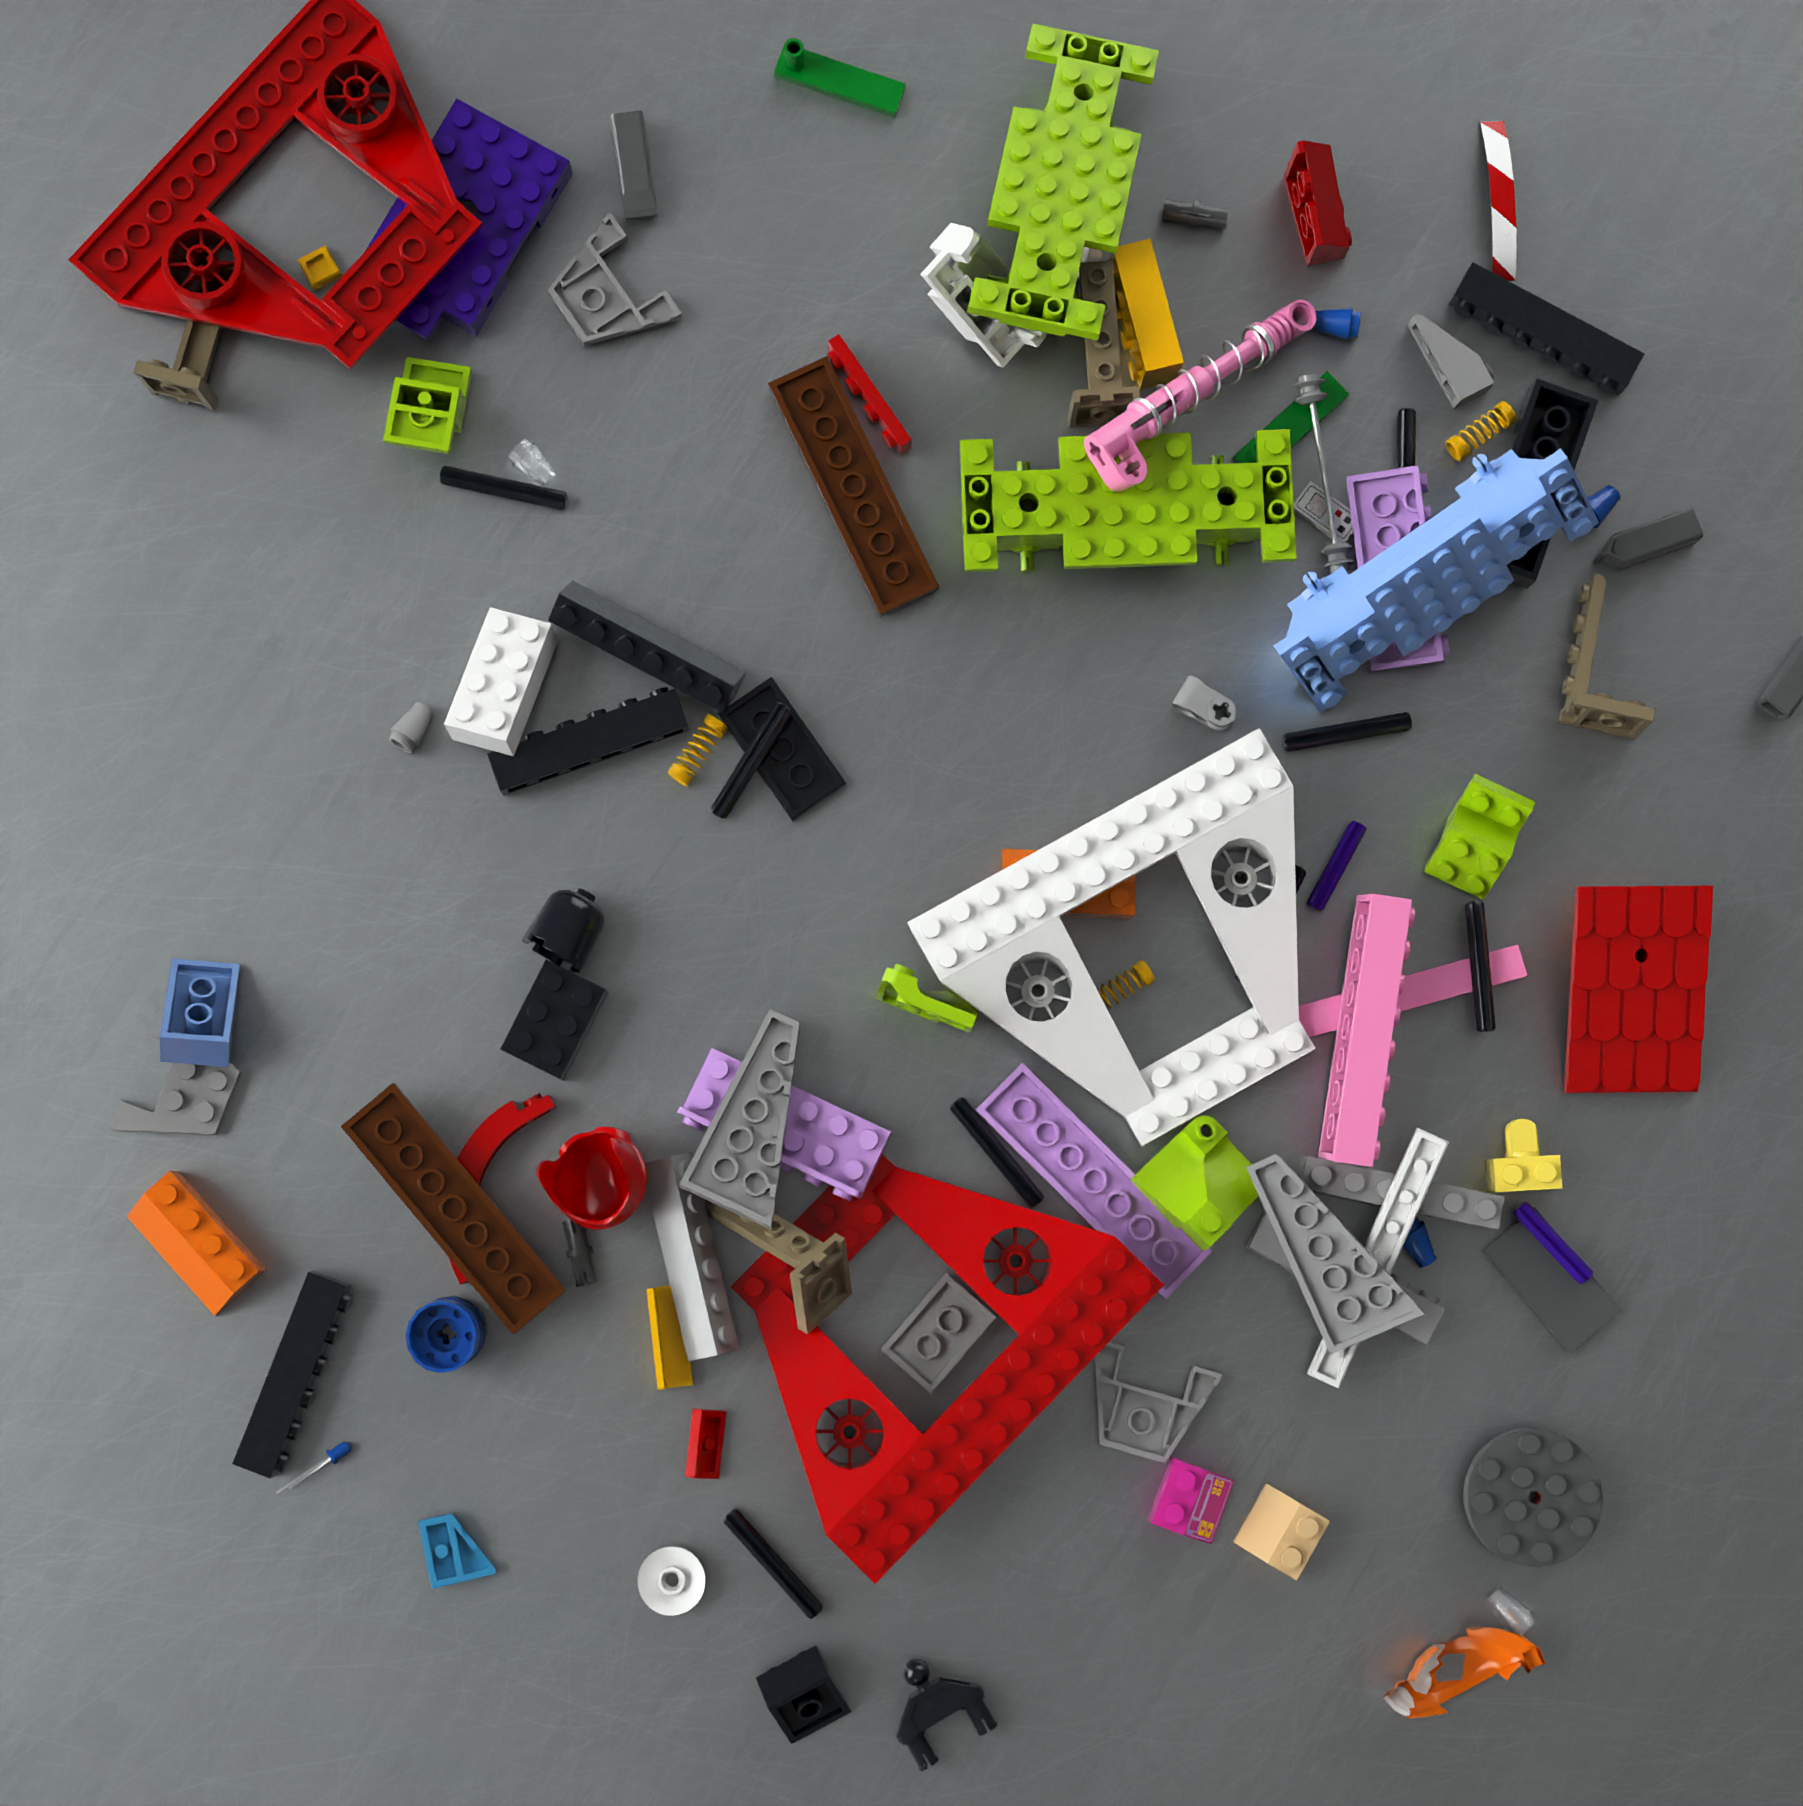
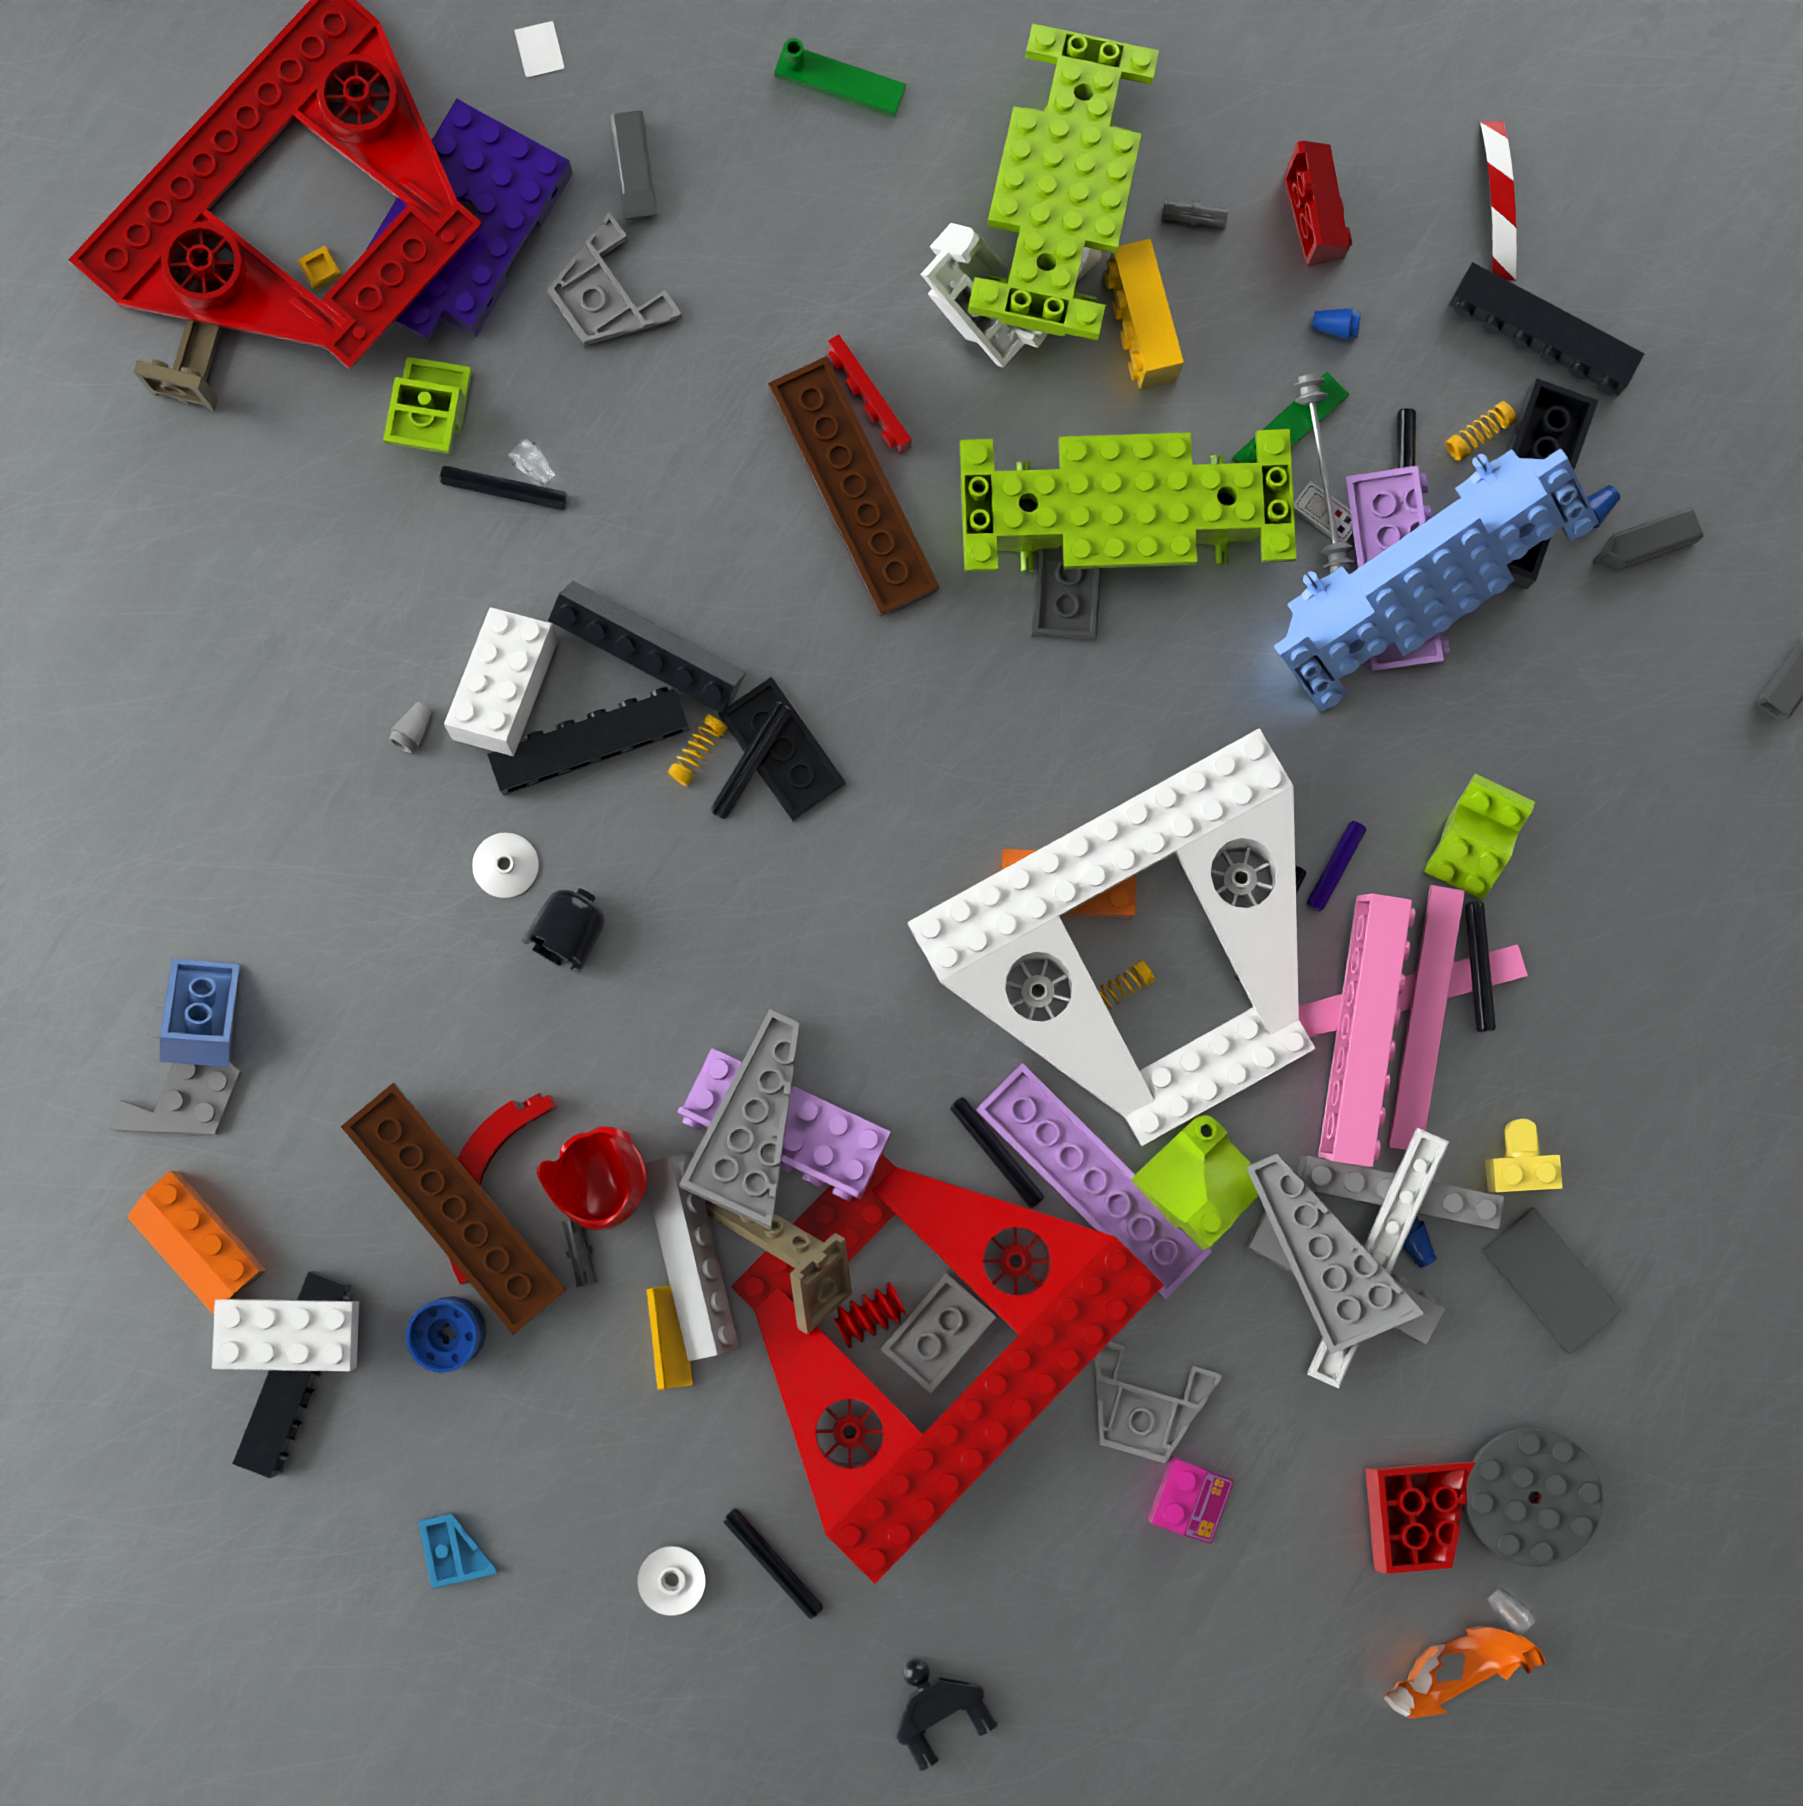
piece [276,1441,351,1494] -> none
black brick [500,960,609,1081] -> none
red plate [685,1409,726,1479] -> none
black slope [756,1645,851,1744] -> none
lime slope [876,964,978,1033] -> none
dark tan bracket [1068,261,1140,427] -> none
bright pink piece [1084,299,1317,492] -> none
light grey piece [1172,676,1237,731] -> none
tan slope [1233,1483,1330,1581] -> none
black axle [1283,712,1412,752] -> none
light grey slope [1408,313,1494,409] -> none
dark purple axle [1513,1202,1593,1284] -> none
dark tan bracket [1558,574,1655,740] -> none
red piece [1564,885,1713,1093] -> none
none -> white brick [212,1299,359,1371]
none -> white dish [473,833,539,898]
none -> white sticker [514,21,564,77]
none -> red piece [833,1282,908,1349]
none -> dark grey tile [1031,546,1101,641]
none -> red wedge [1365,1462,1475,1574]
none -> bright pink tile [1387,885,1465,1150]

